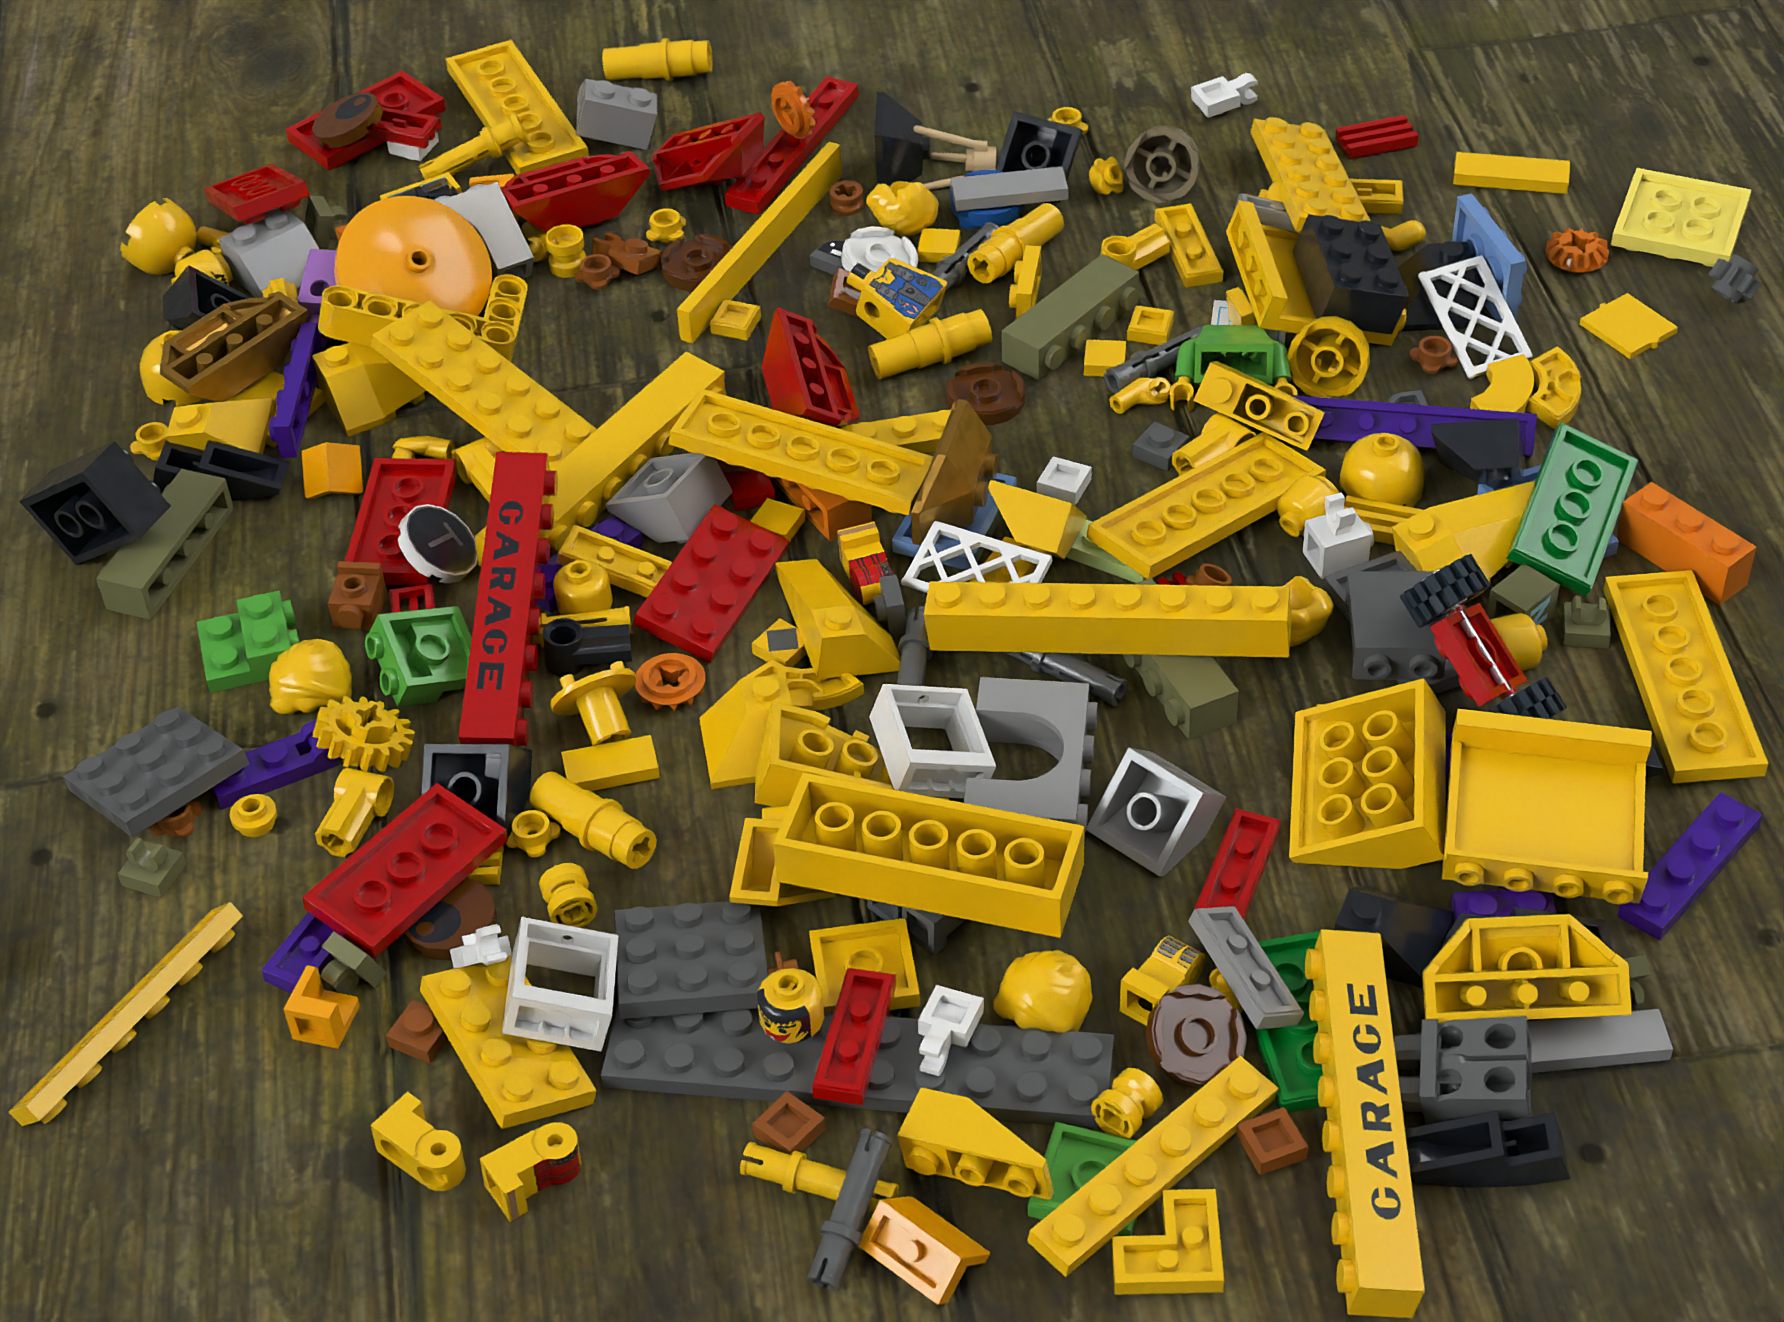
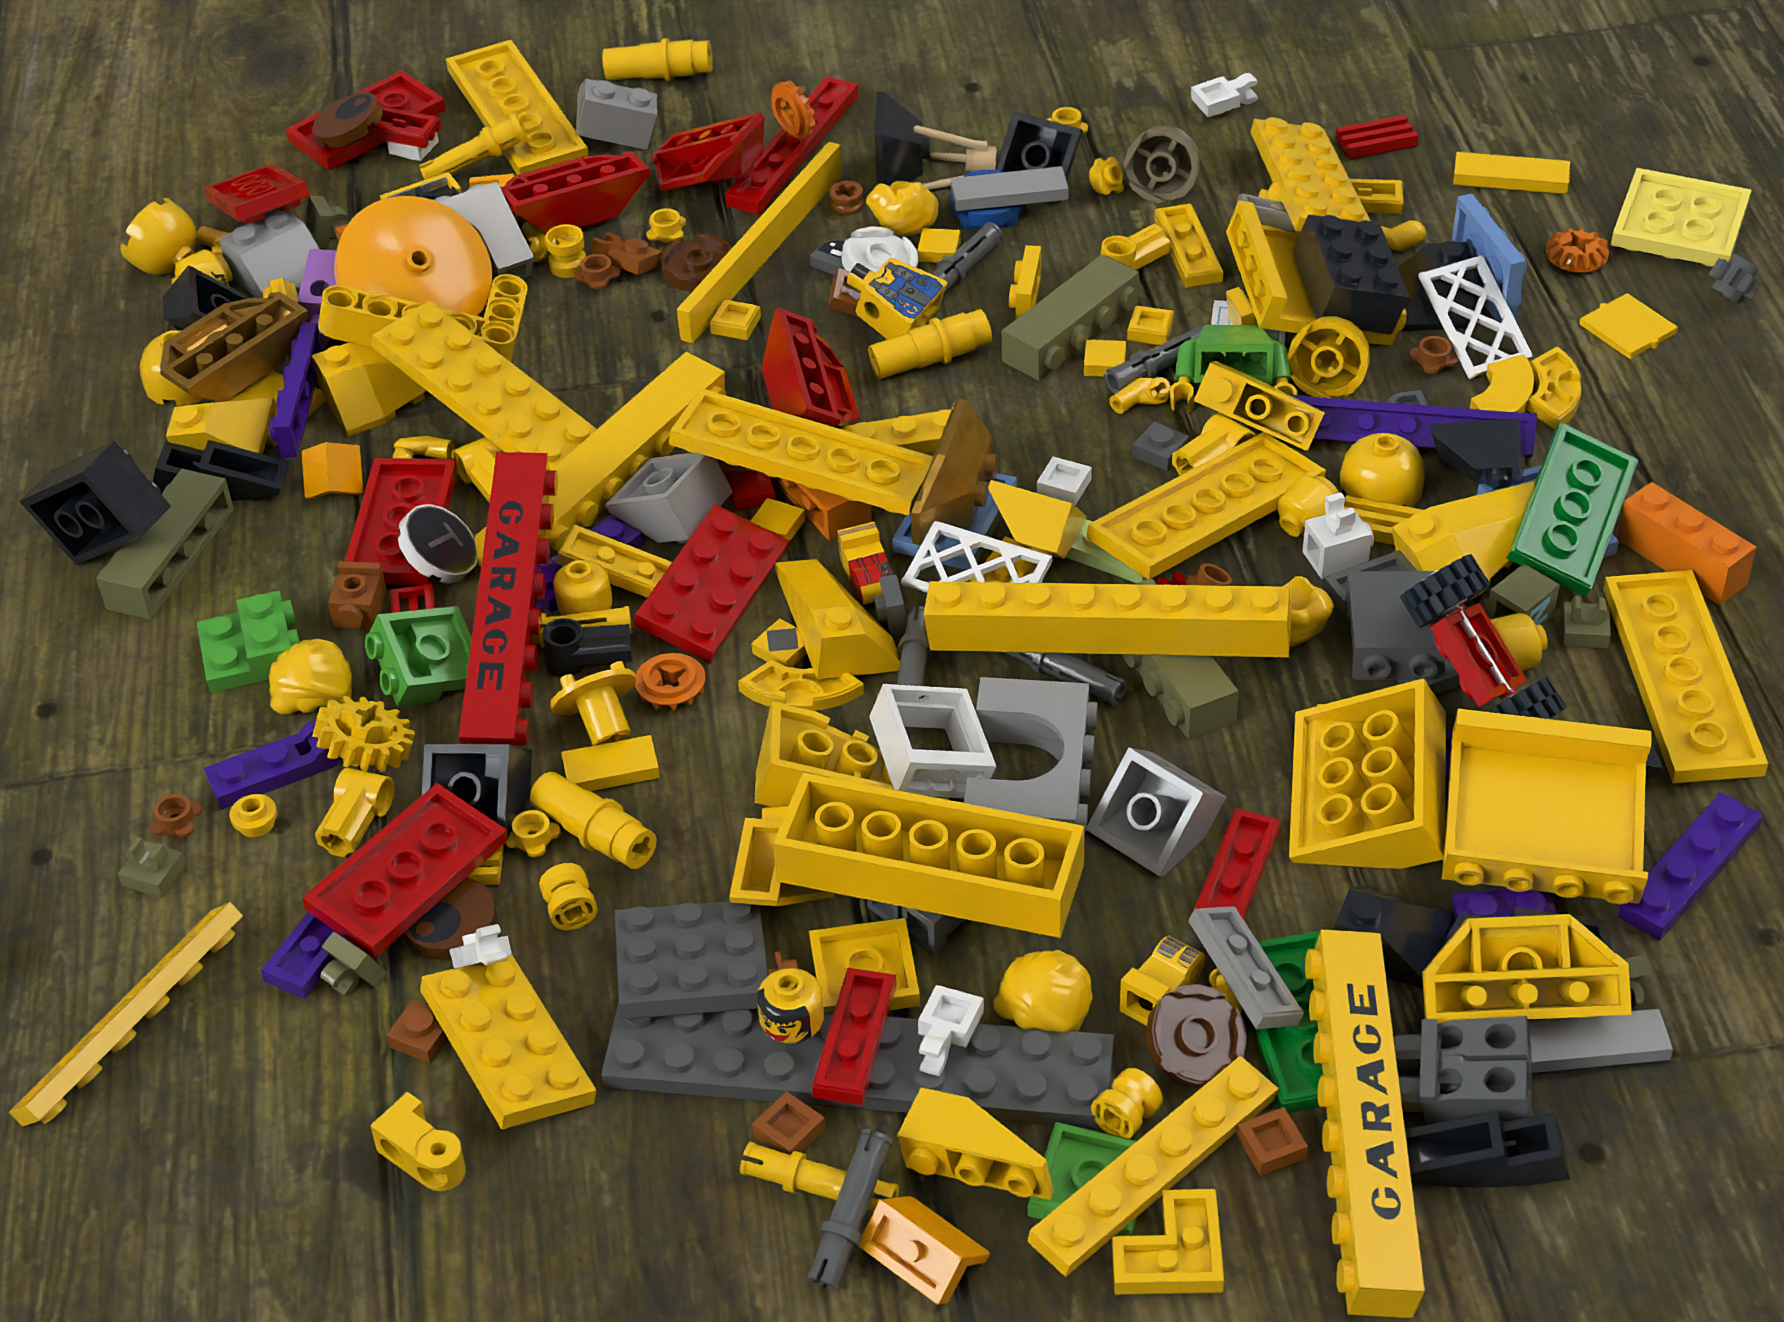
dark grey plate [63,707,250,837] -> none
yellow plate [130,422,168,460] -> none
light orange panel [283,965,360,1049] -> none
yellow leg [480,1122,581,1221] -> none
white window [502,917,618,1051] -> none
yellow slope [699,673,792,789] -> none
reddish brown tile [946,363,1025,425] -> none
yellow piece [968,203,1064,283] -> none

